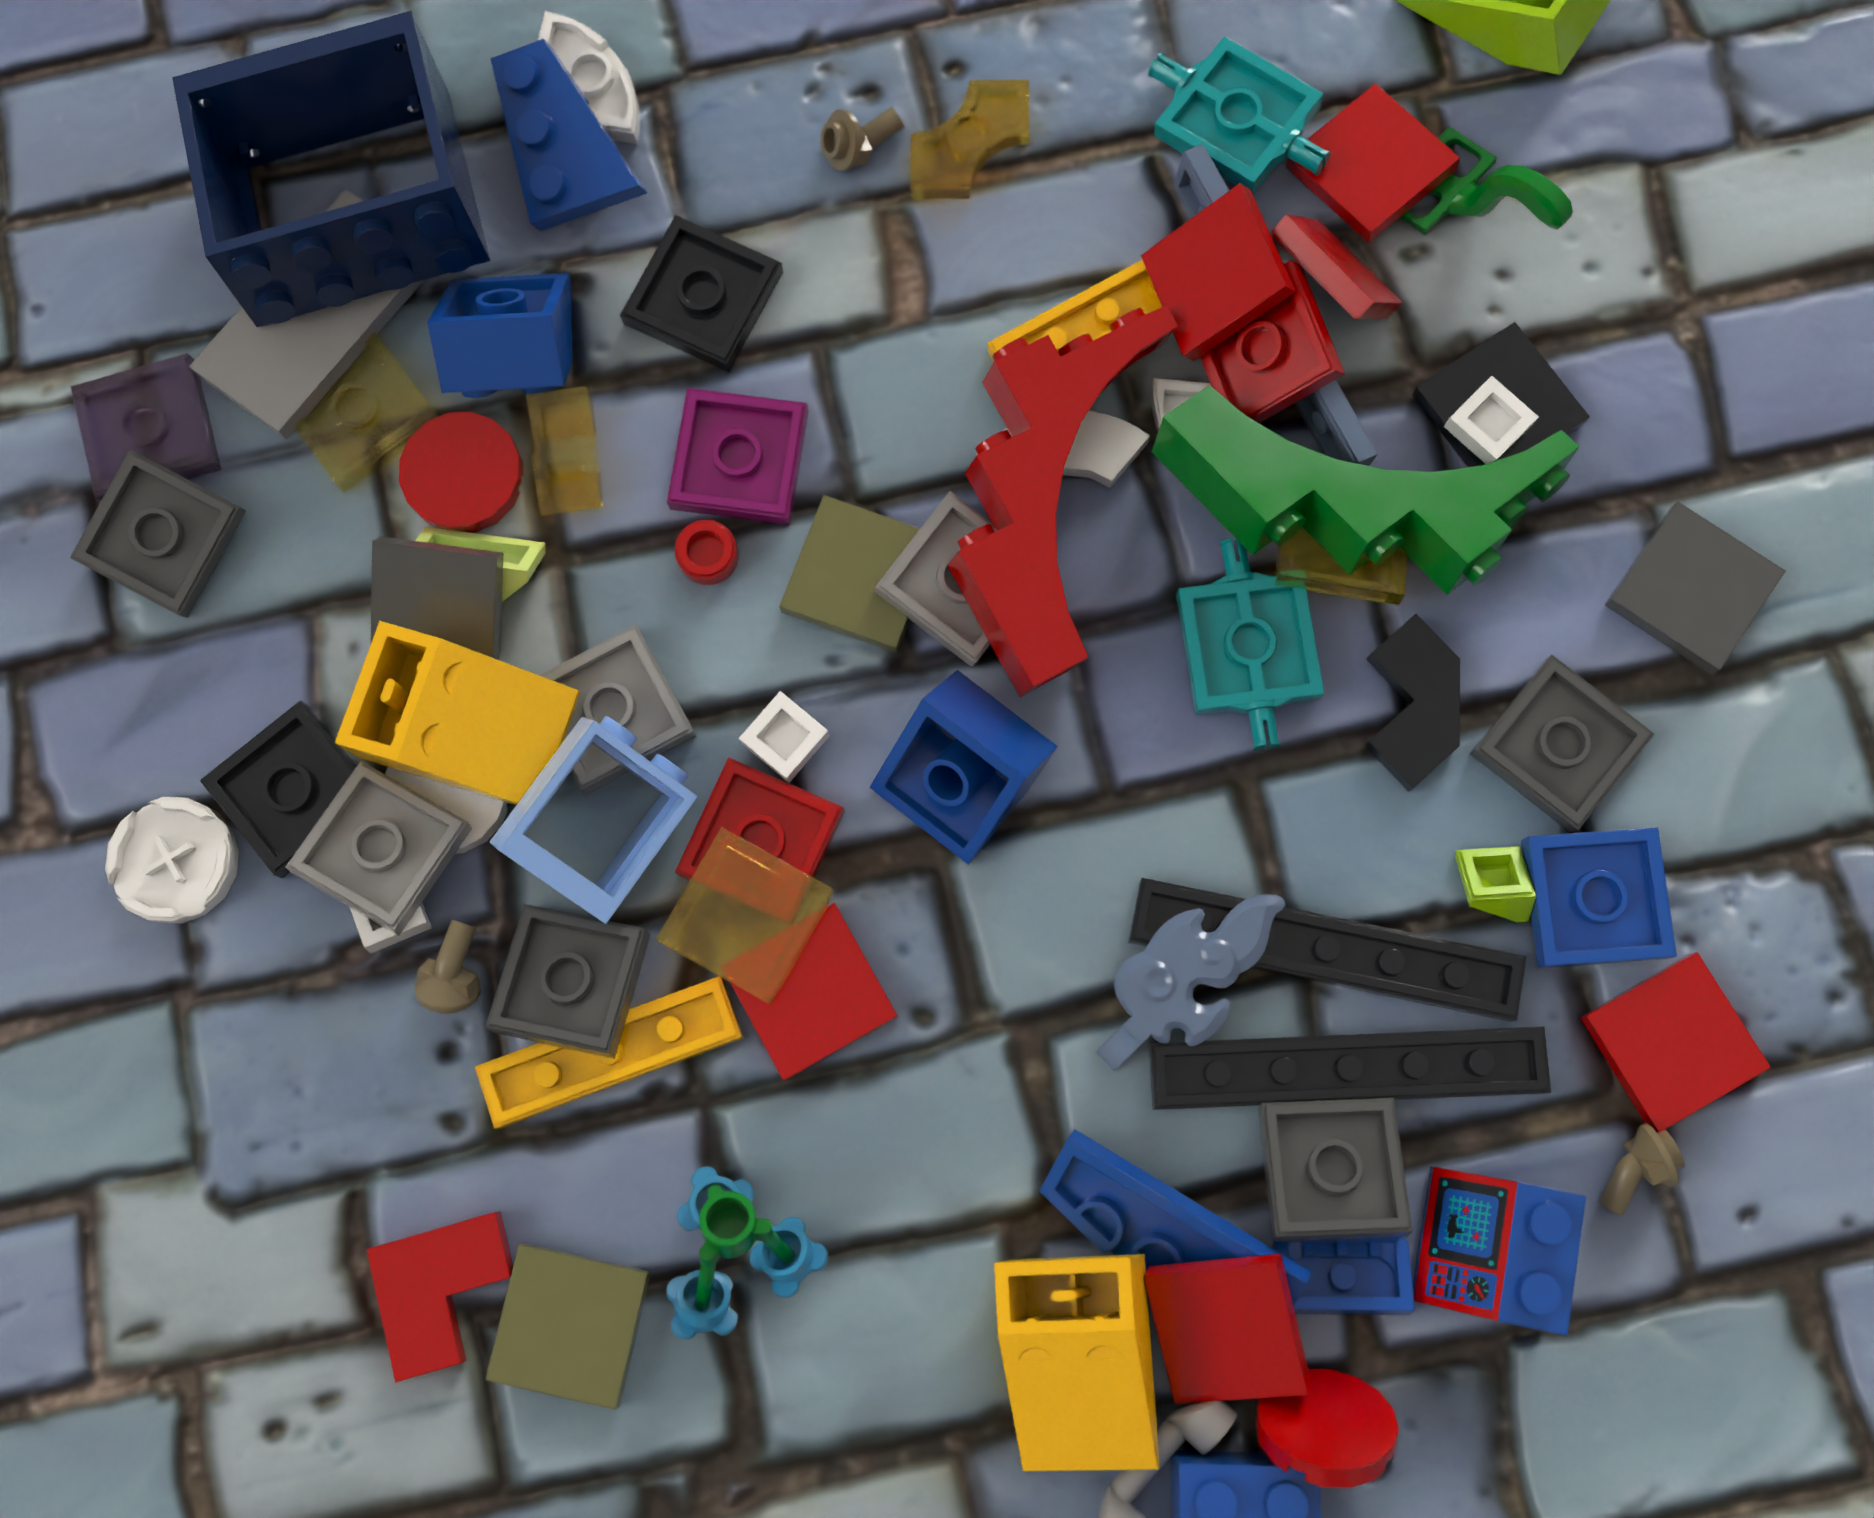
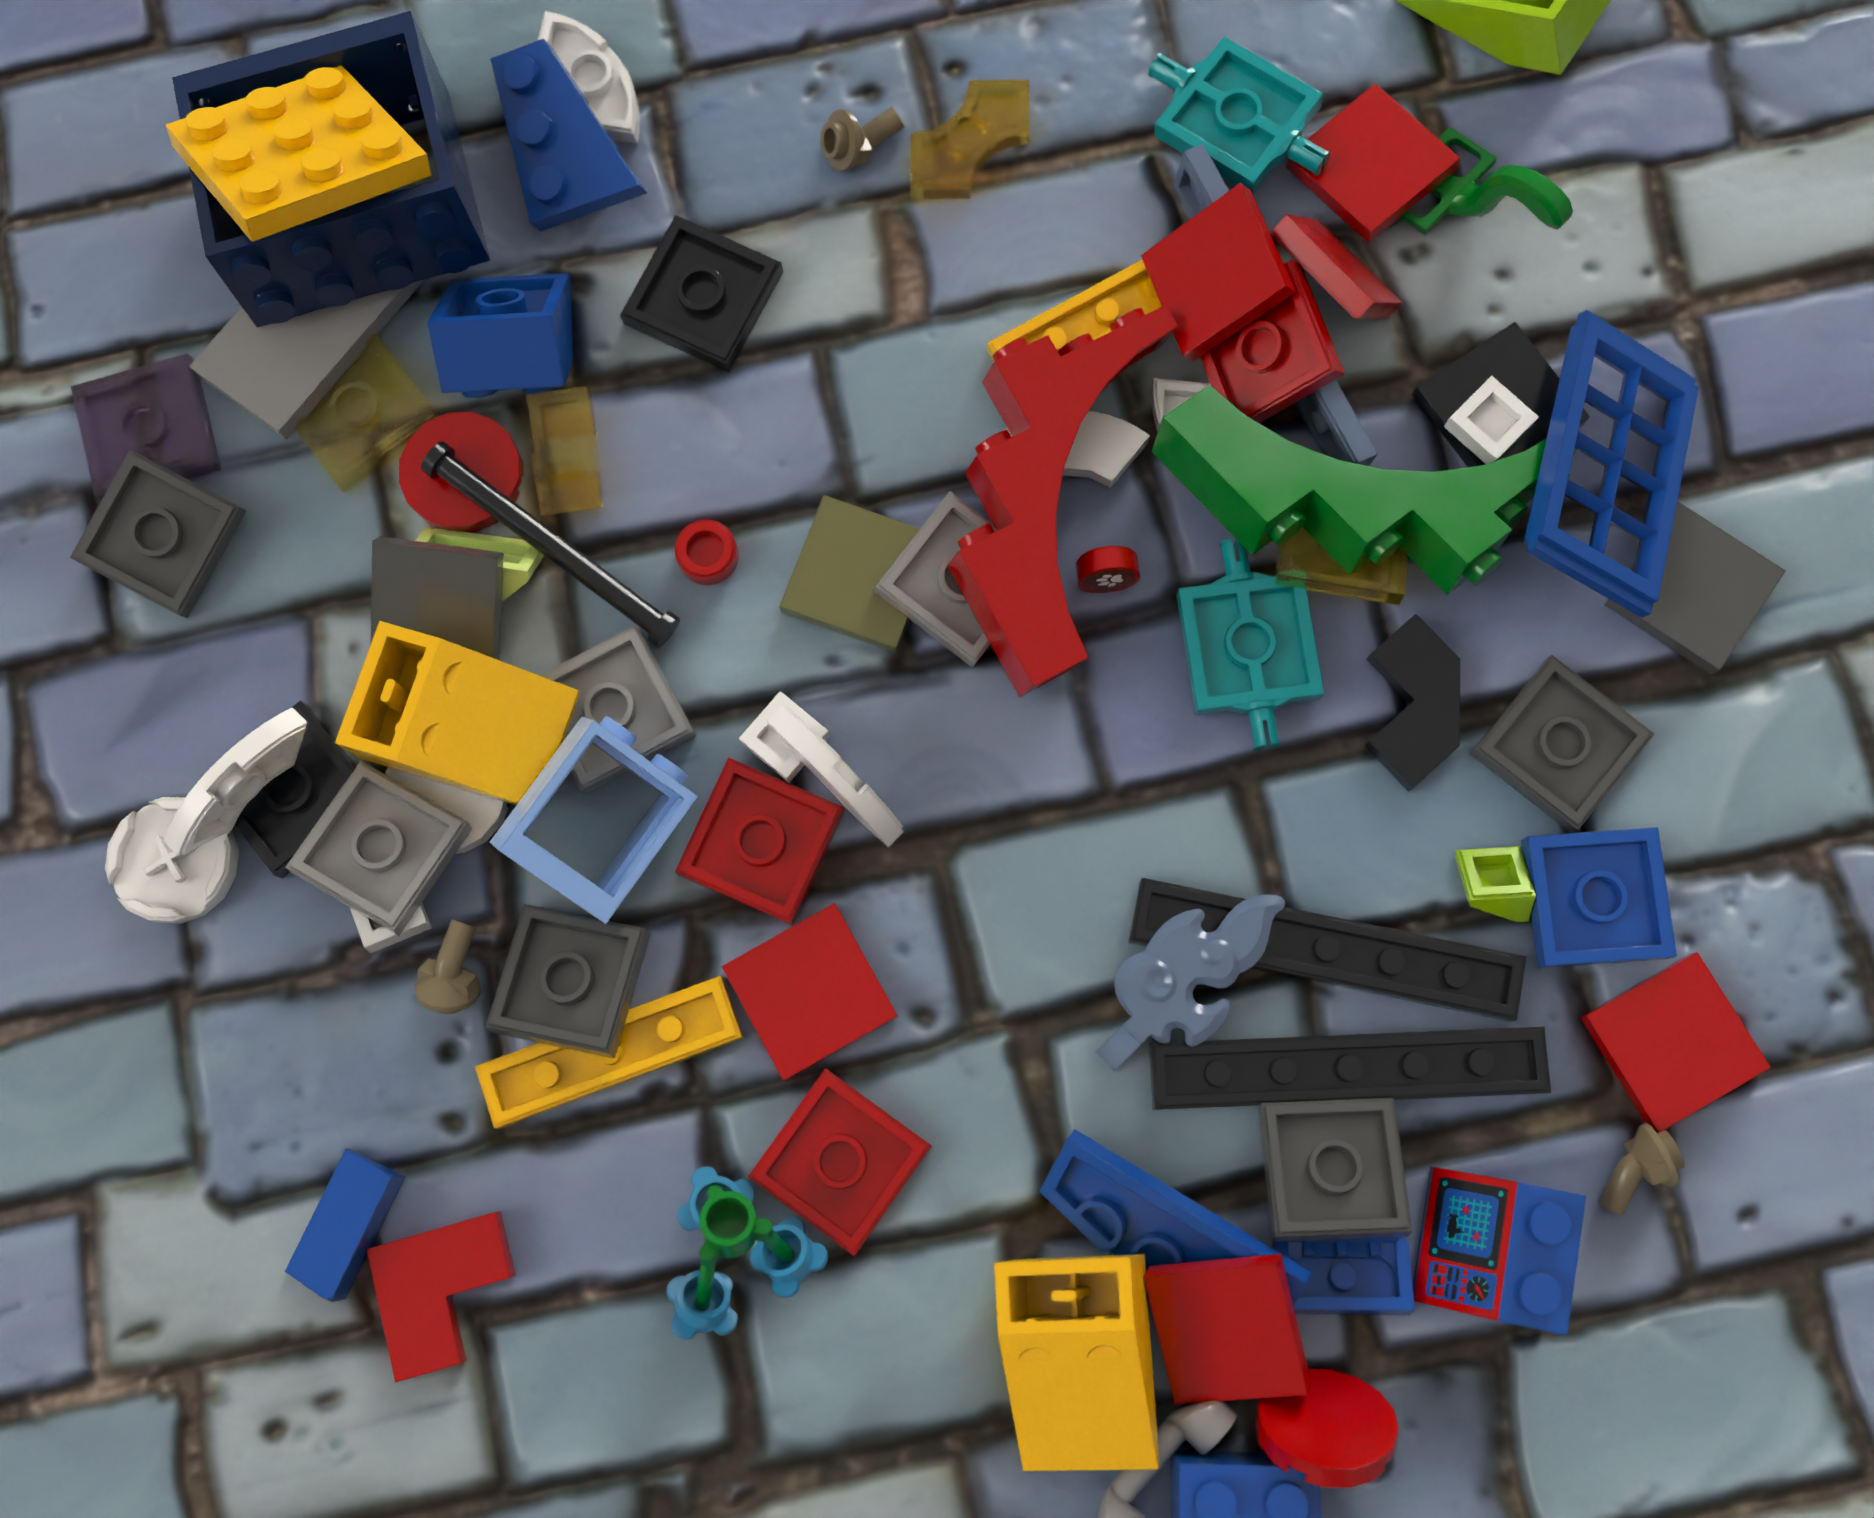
olive tile [485,1243,651,1410] -> none
clear yellow tile [656,827,835,1005] -> none
magenta tile [667,388,809,525] -> none
blue slope [869,670,1058,865] -> none
none -> white tile [163,708,307,856]
none -> yellow plate [165,65,432,242]
none -> blue slope [285,1149,406,1302]
none -> black bar [421,441,680,648]
none -> red tile [748,1068,932,1256]
none -> white tile [766,705,904,848]
none -> red tile [1075,546,1140,593]
none -> blue piece [1524,310,1699,618]

